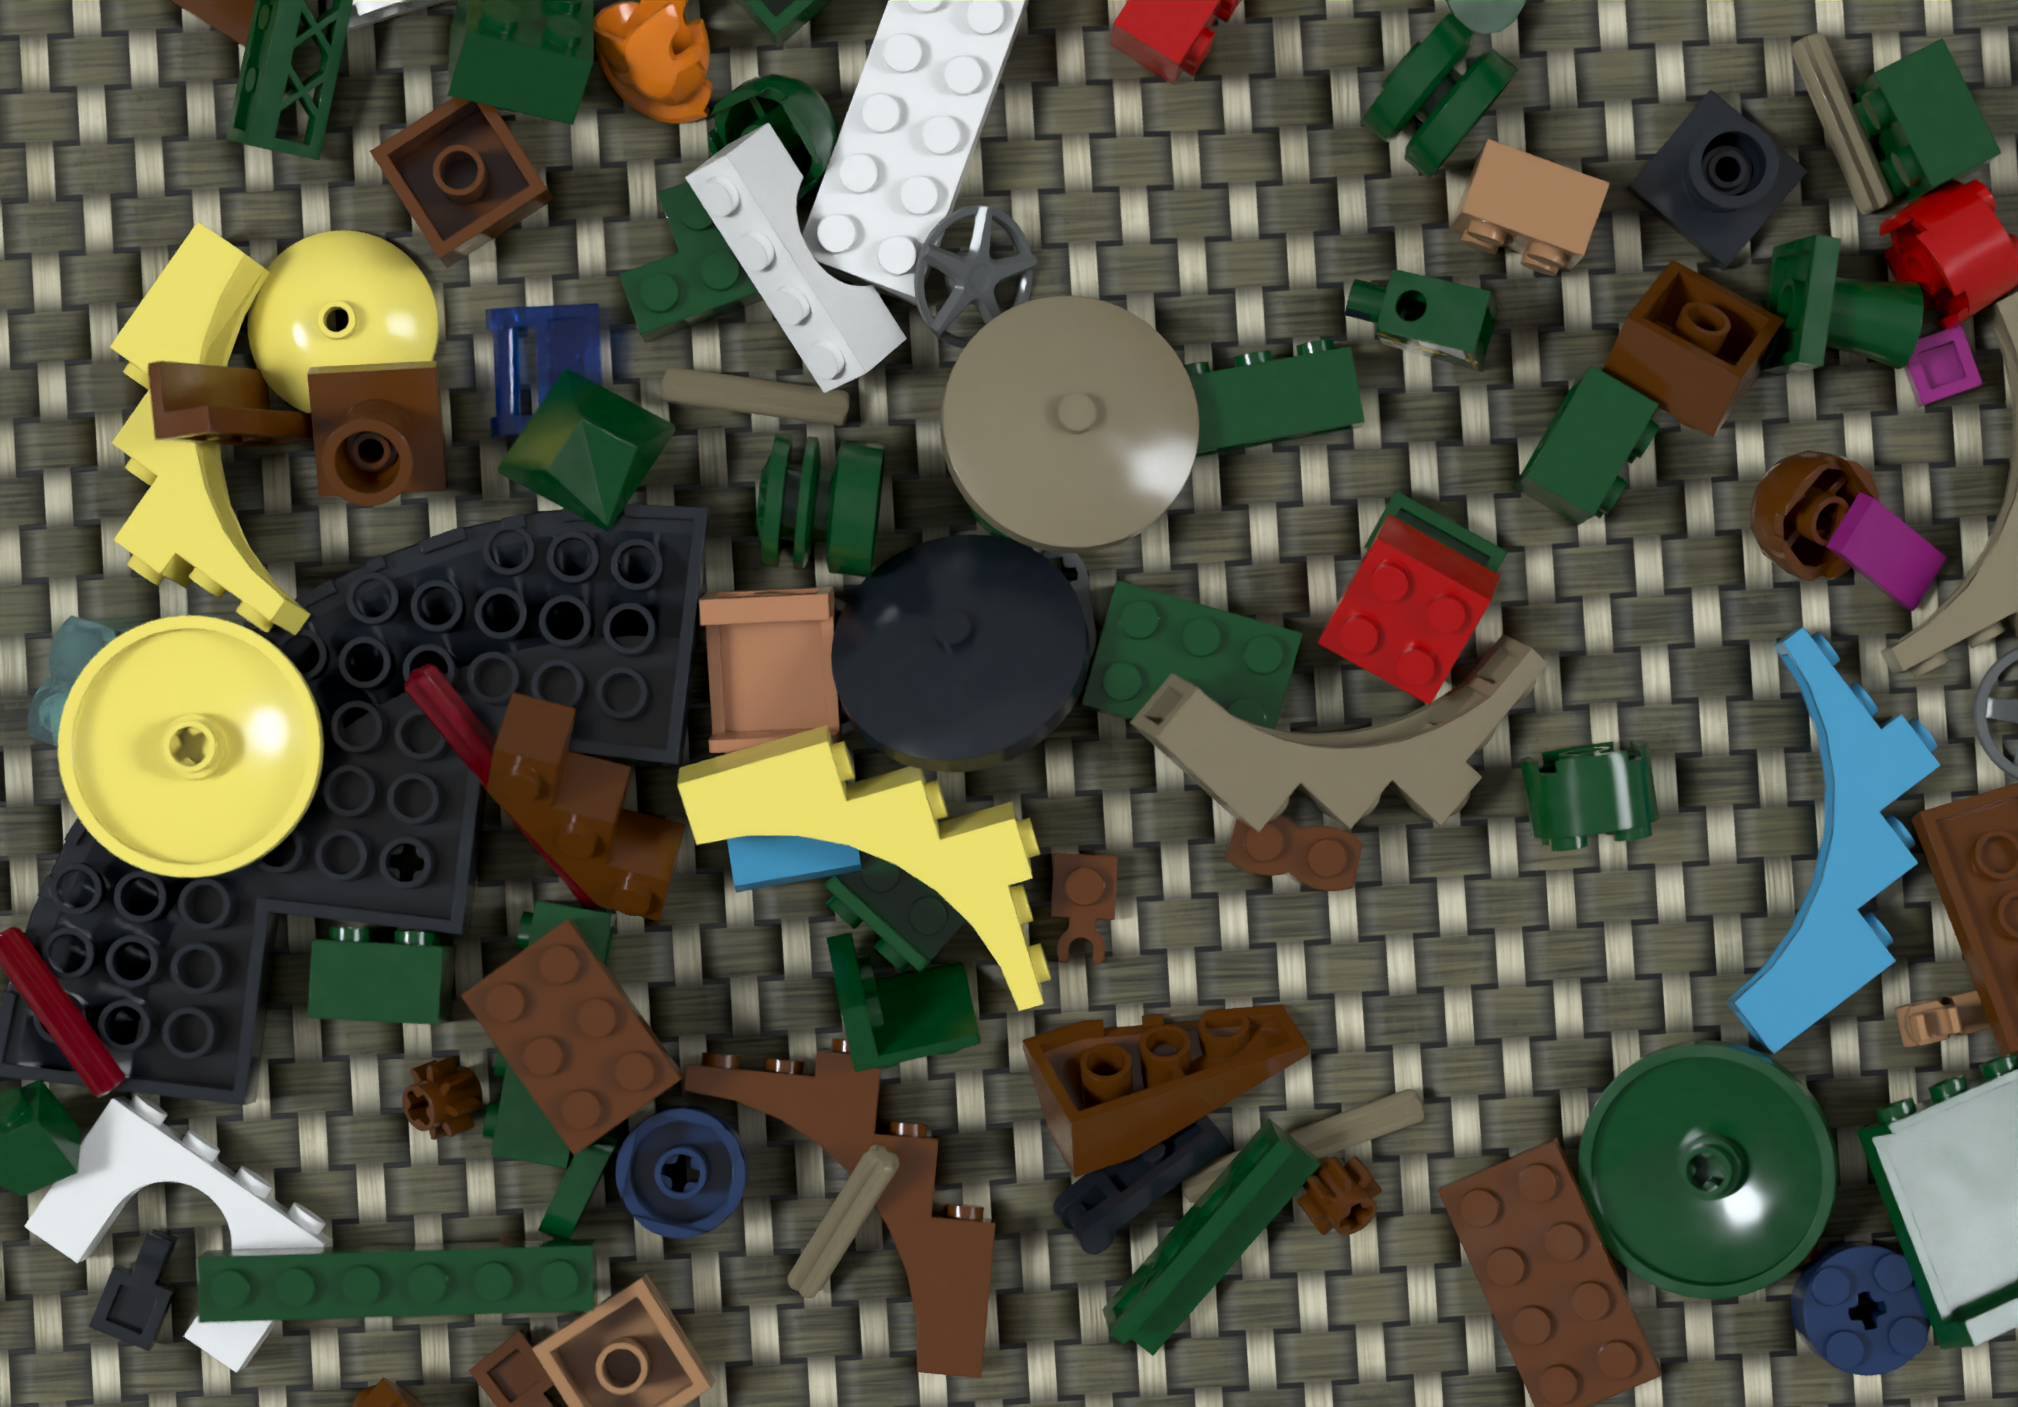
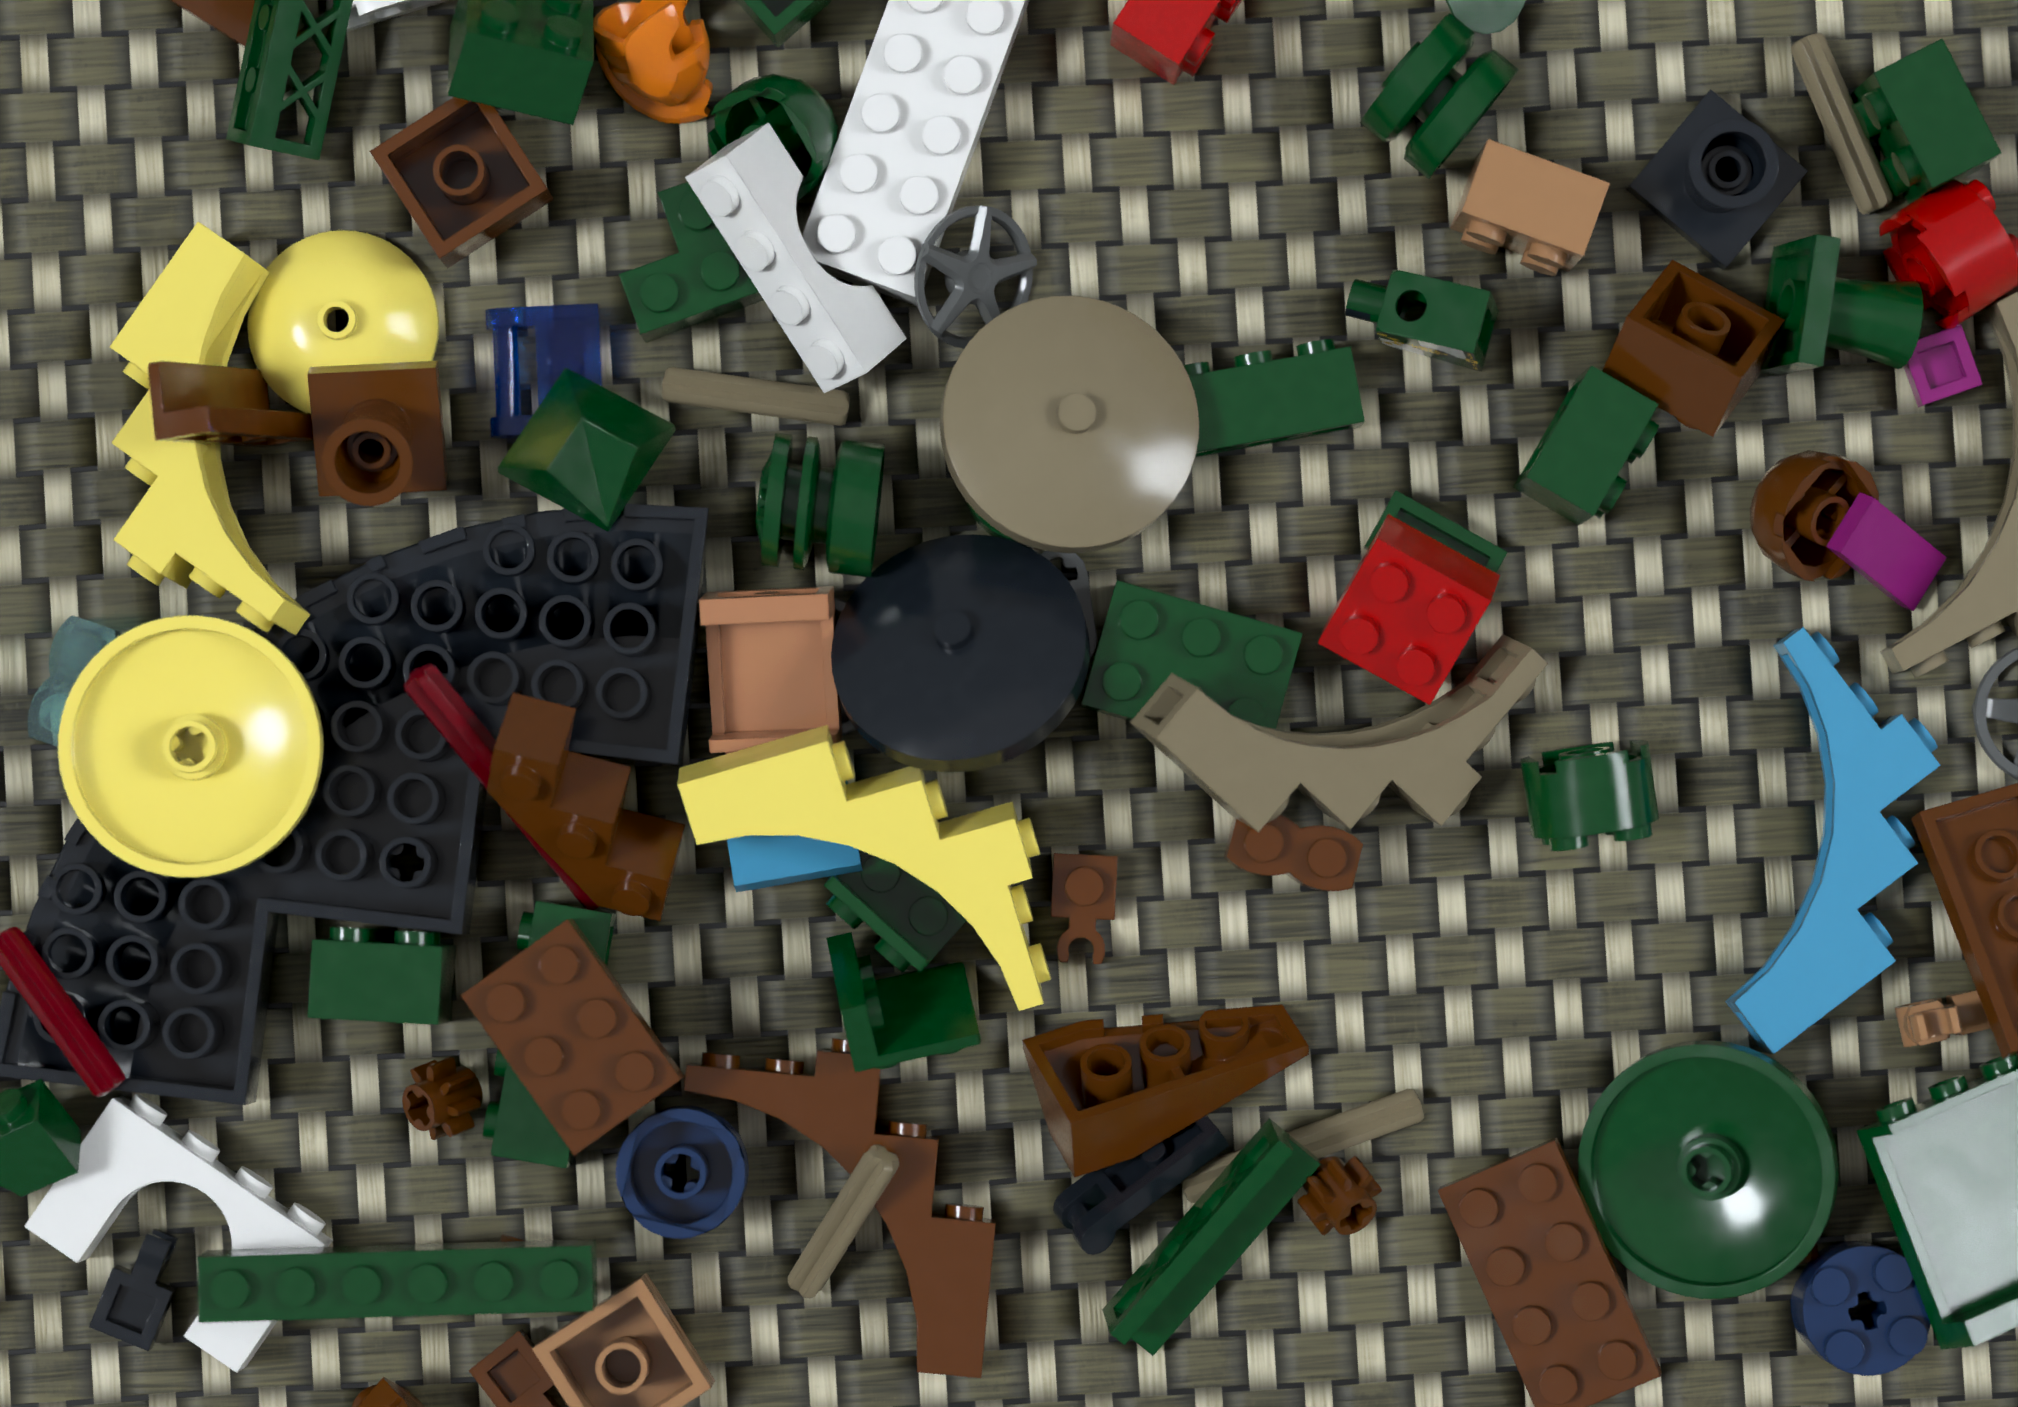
dark green beam [538,1130,621,1240] -> none

